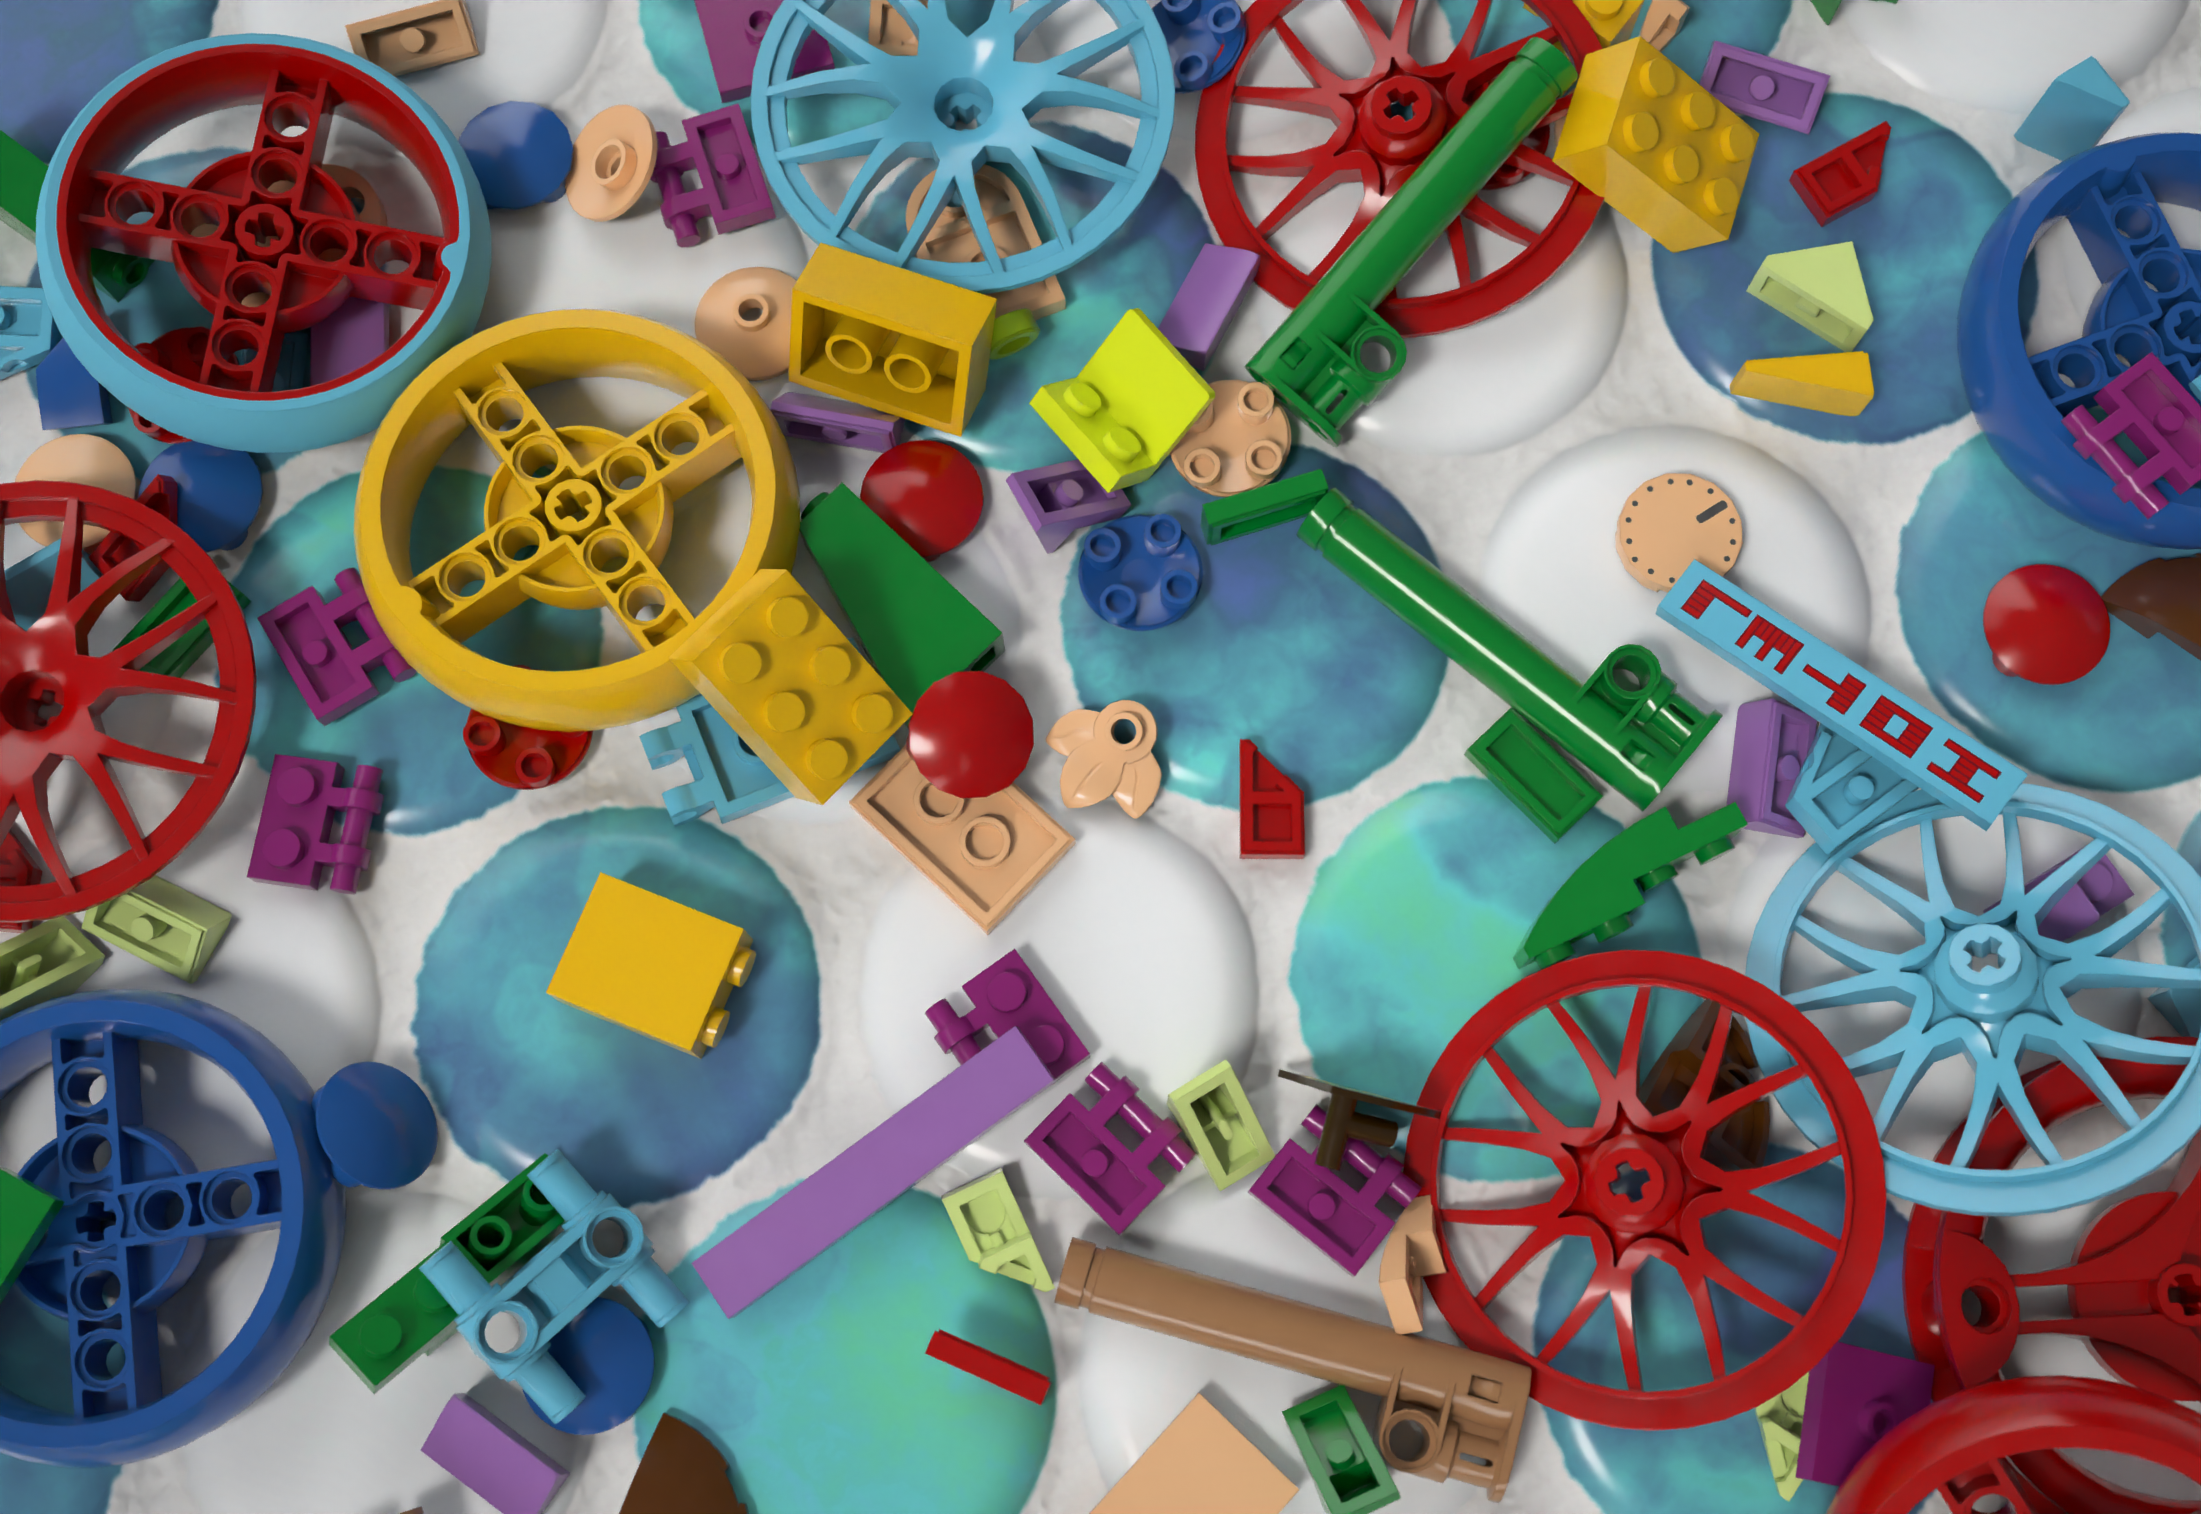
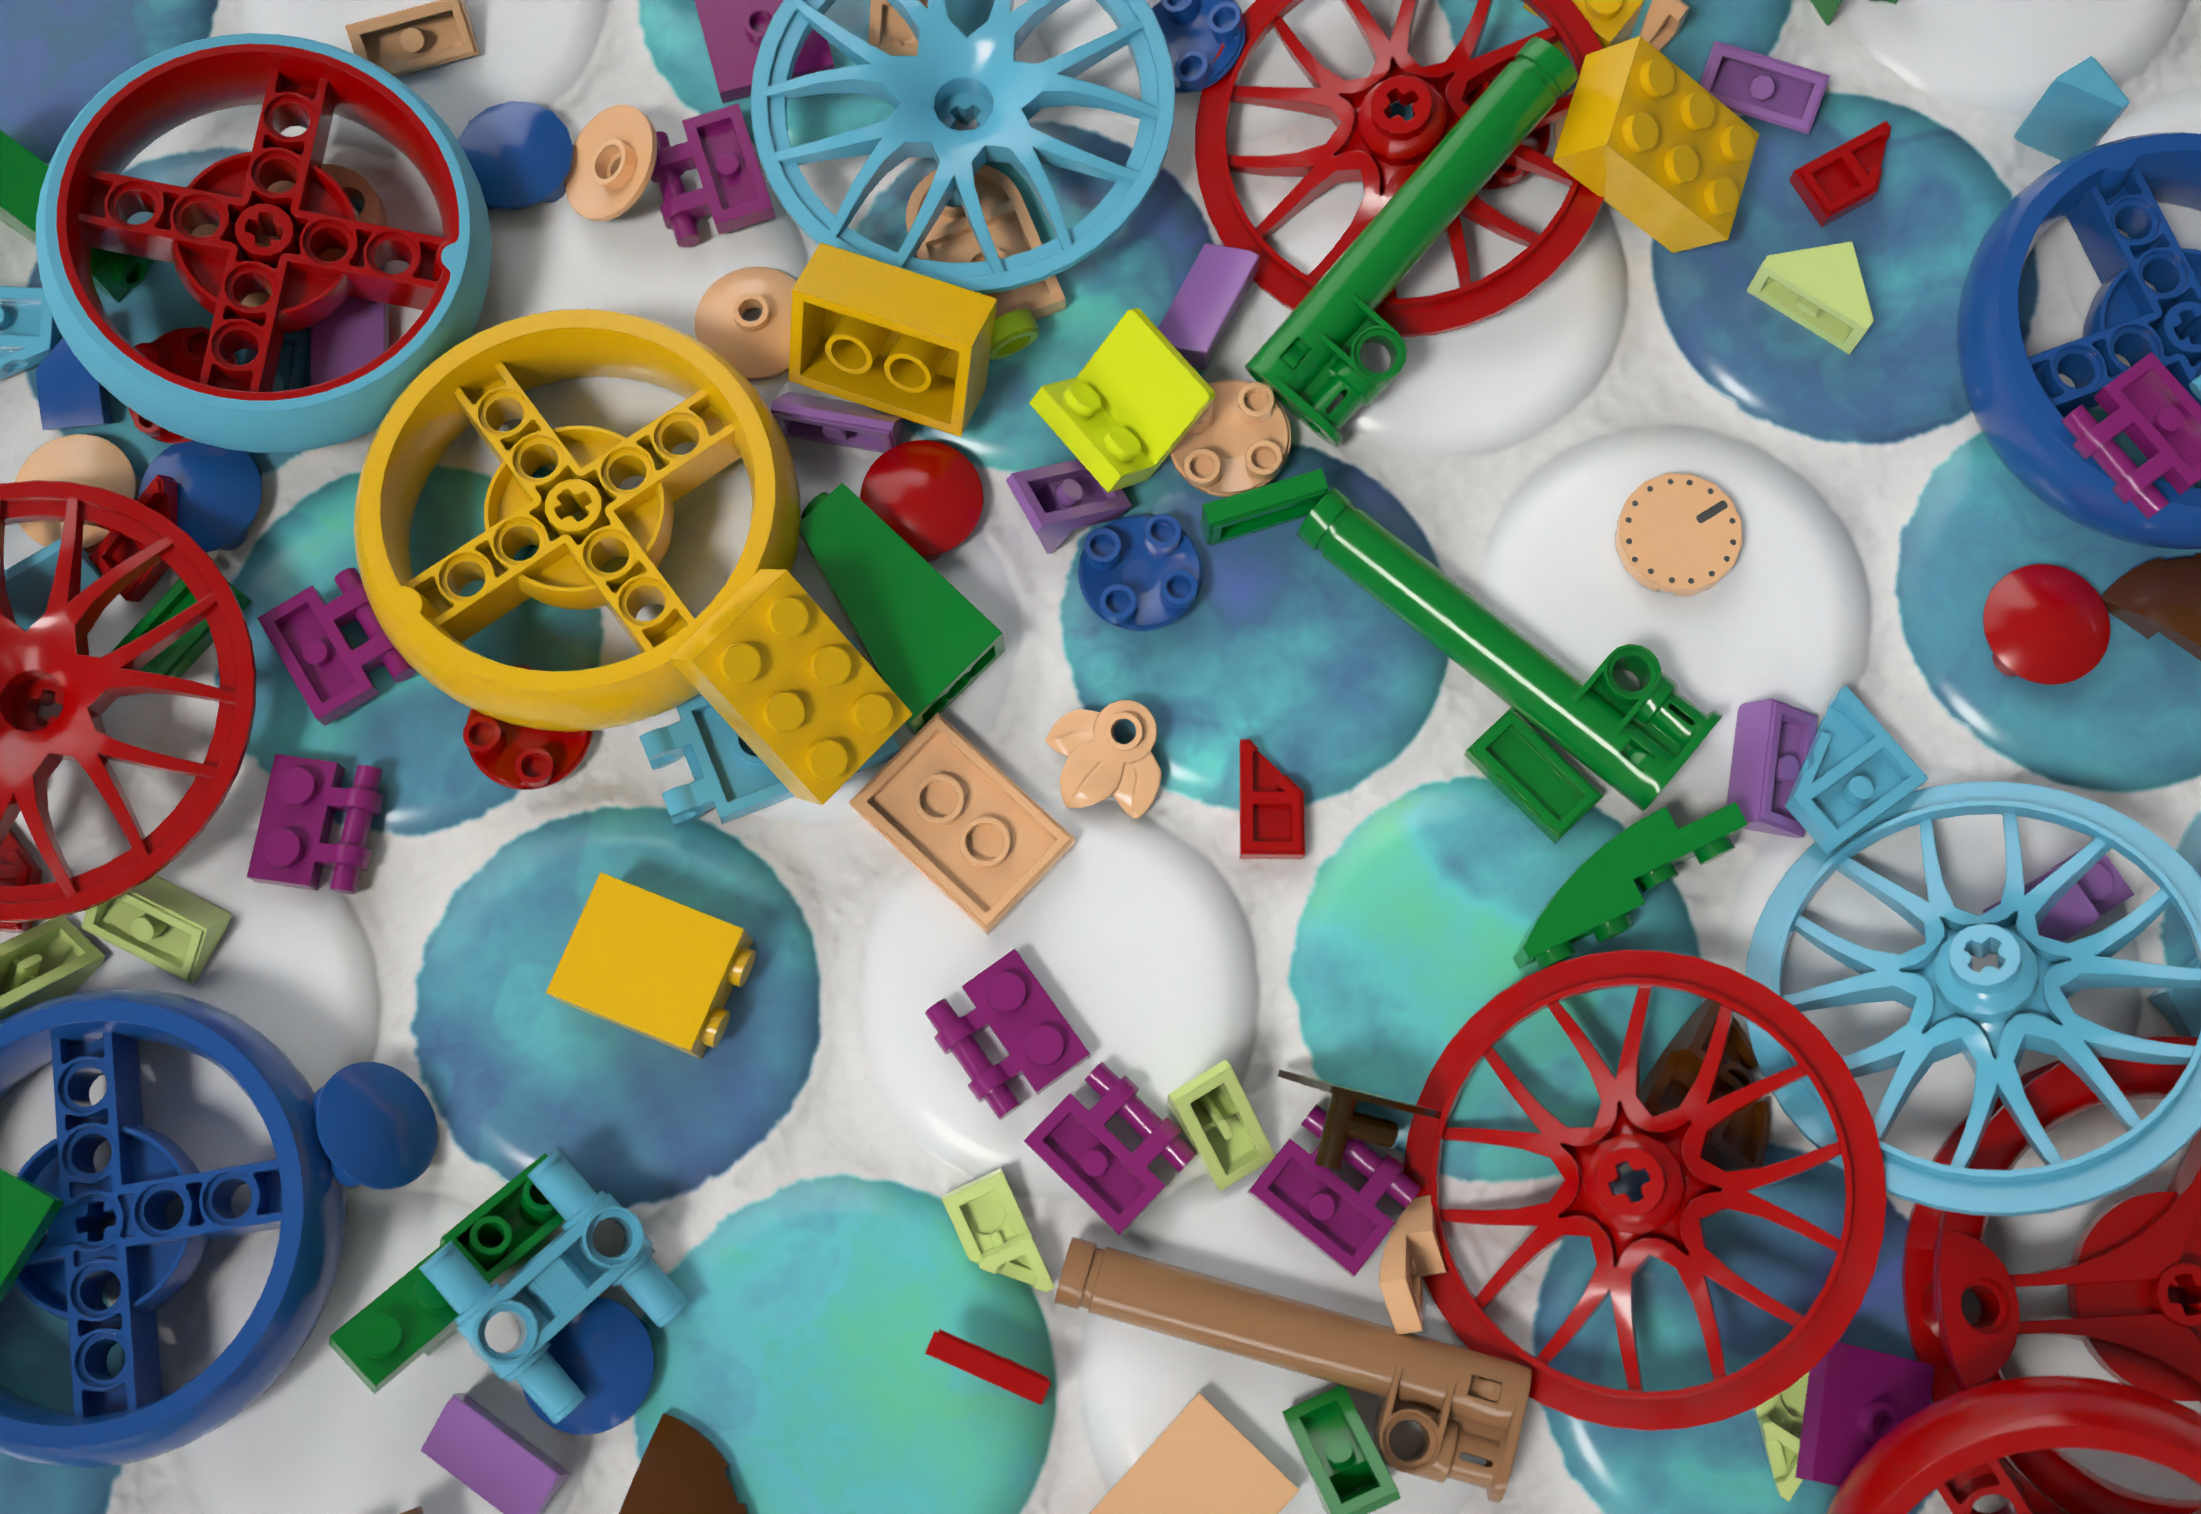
medium lavender tile [692,1026,1056,1319] -> none
red dish [906,671,1034,798] -> none
medium azure tile [1656,559,2028,831] -> none
yellow slope [1729,351,1874,416] -> none

